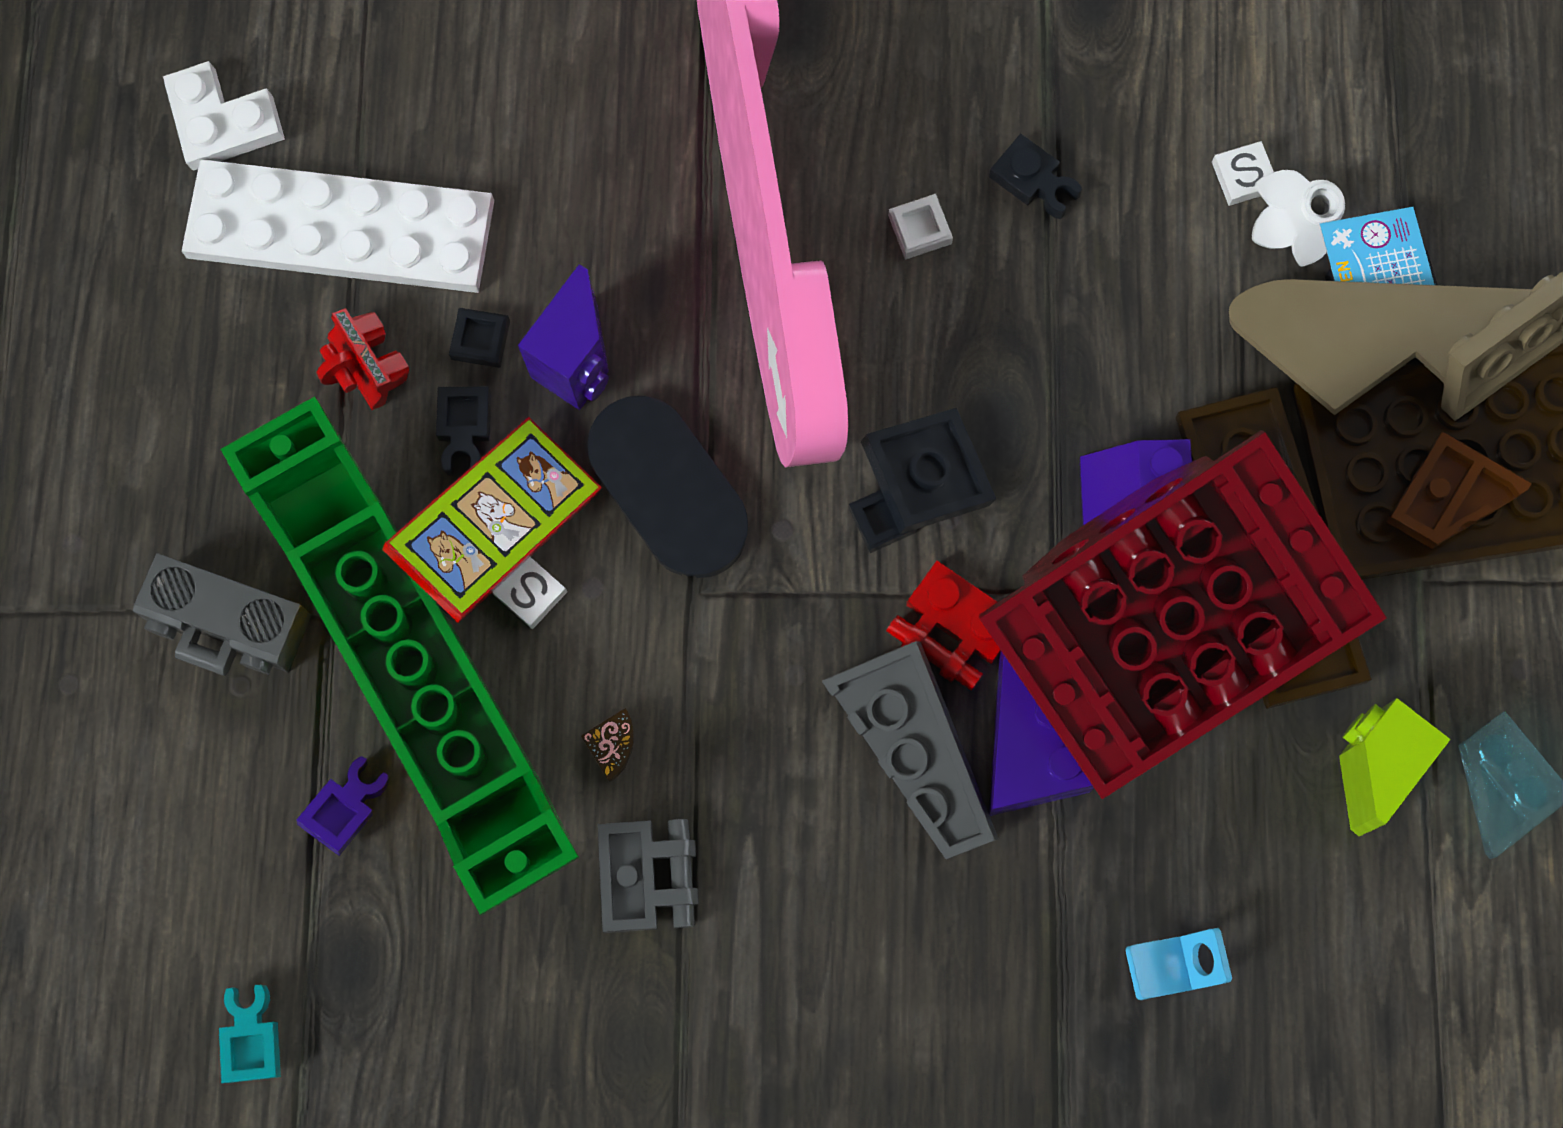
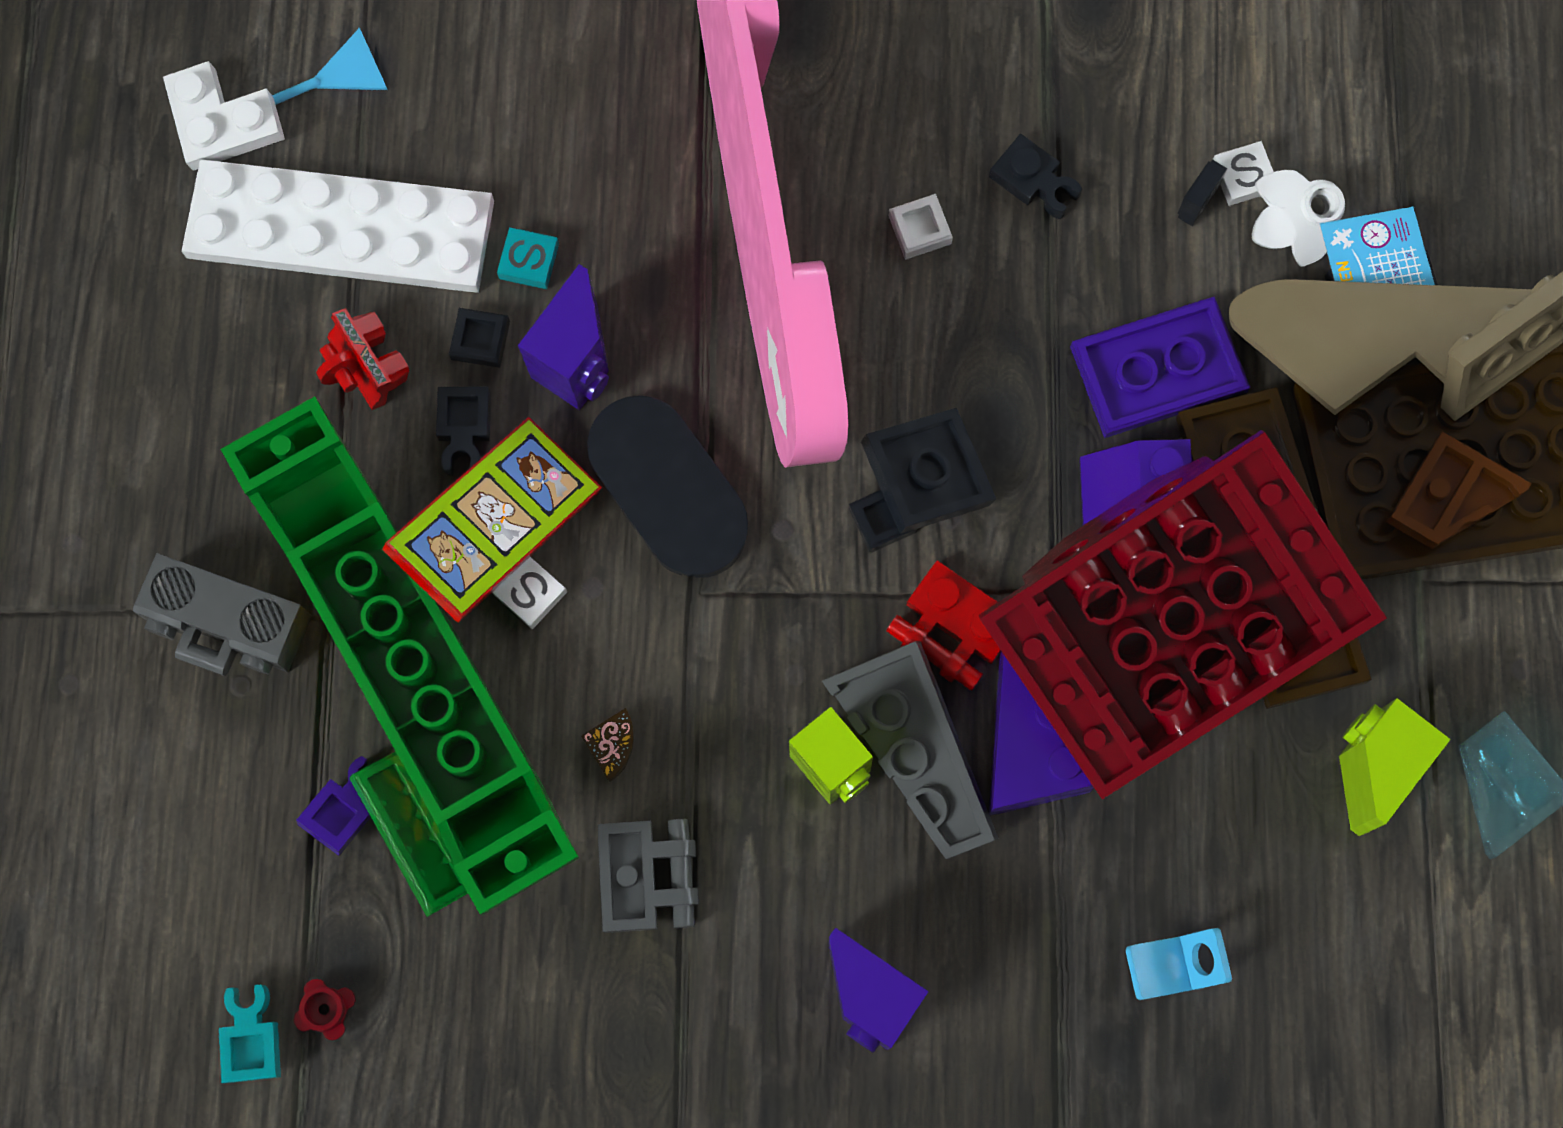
none -> medium azure piece [272,27,388,105]
none -> dark red plate [294,979,356,1040]
none -> green plate [349,752,468,917]
none -> teal tile [497,227,559,289]
none -> lime brick [789,707,873,805]
none -> dark purple slope [828,928,929,1053]
none -> dark purple tile [1070,296,1250,438]
none -> black tile [1177,159,1228,227]

